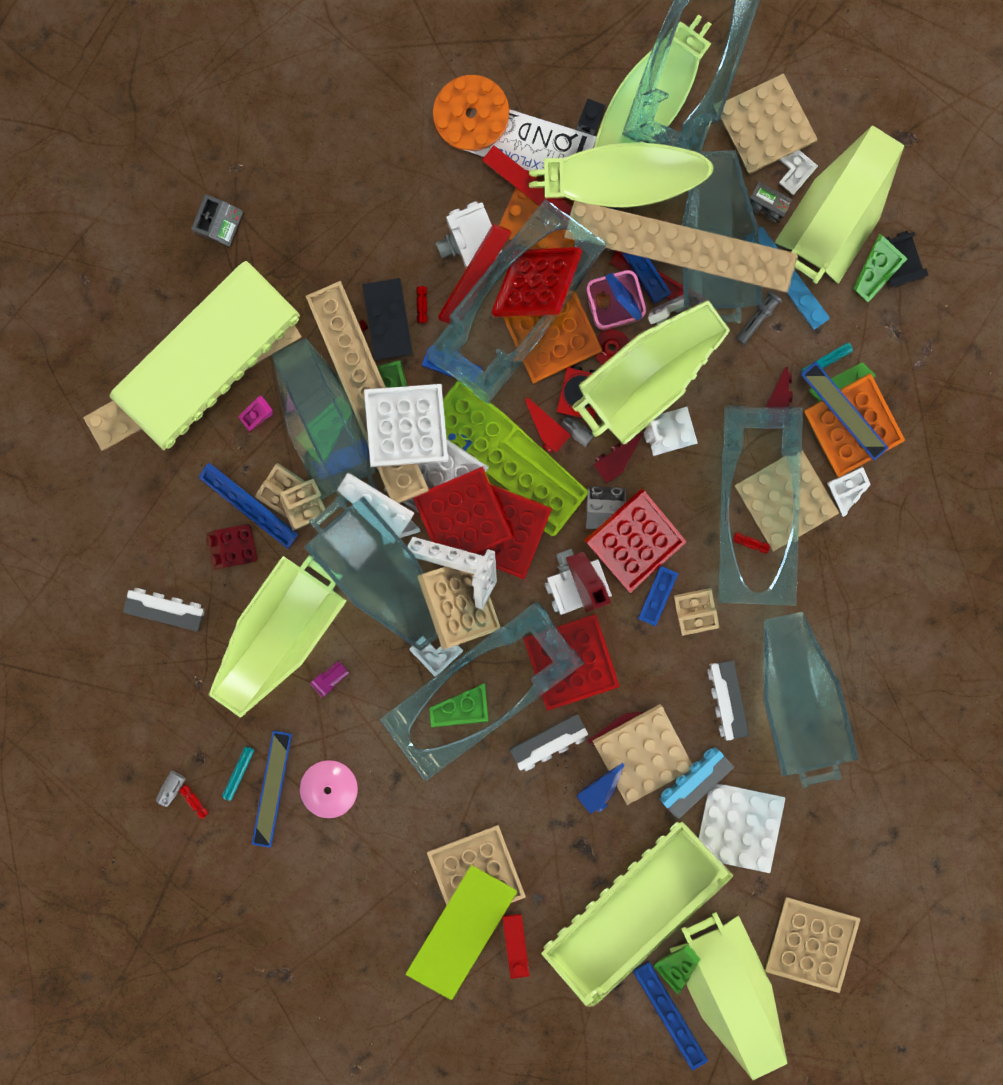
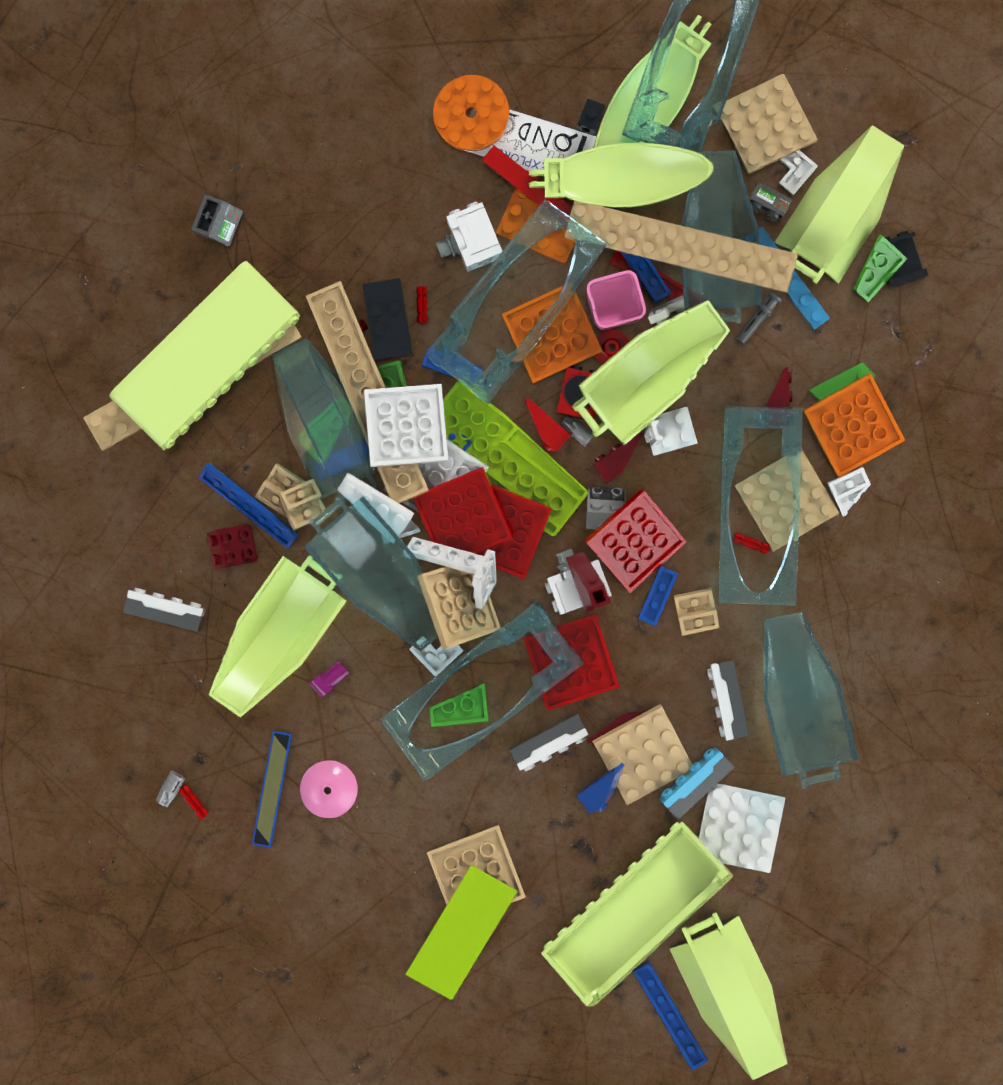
teal axle [222,746,254,801] -> none
dark pink slope [238,395,273,432] -> none
red tile [438,224,511,326] -> none
red plate [491,247,583,317] -> none
red slope [502,914,530,979] -> none
plate [596,291,611,310] -> none
blue tile [605,273,642,321] -> none
bright green wing [653,945,700,995] -> none
tan plate [765,896,860,993] -> none
olive tile [800,361,888,461] -> none
teal axle [801,342,853,373] -> none

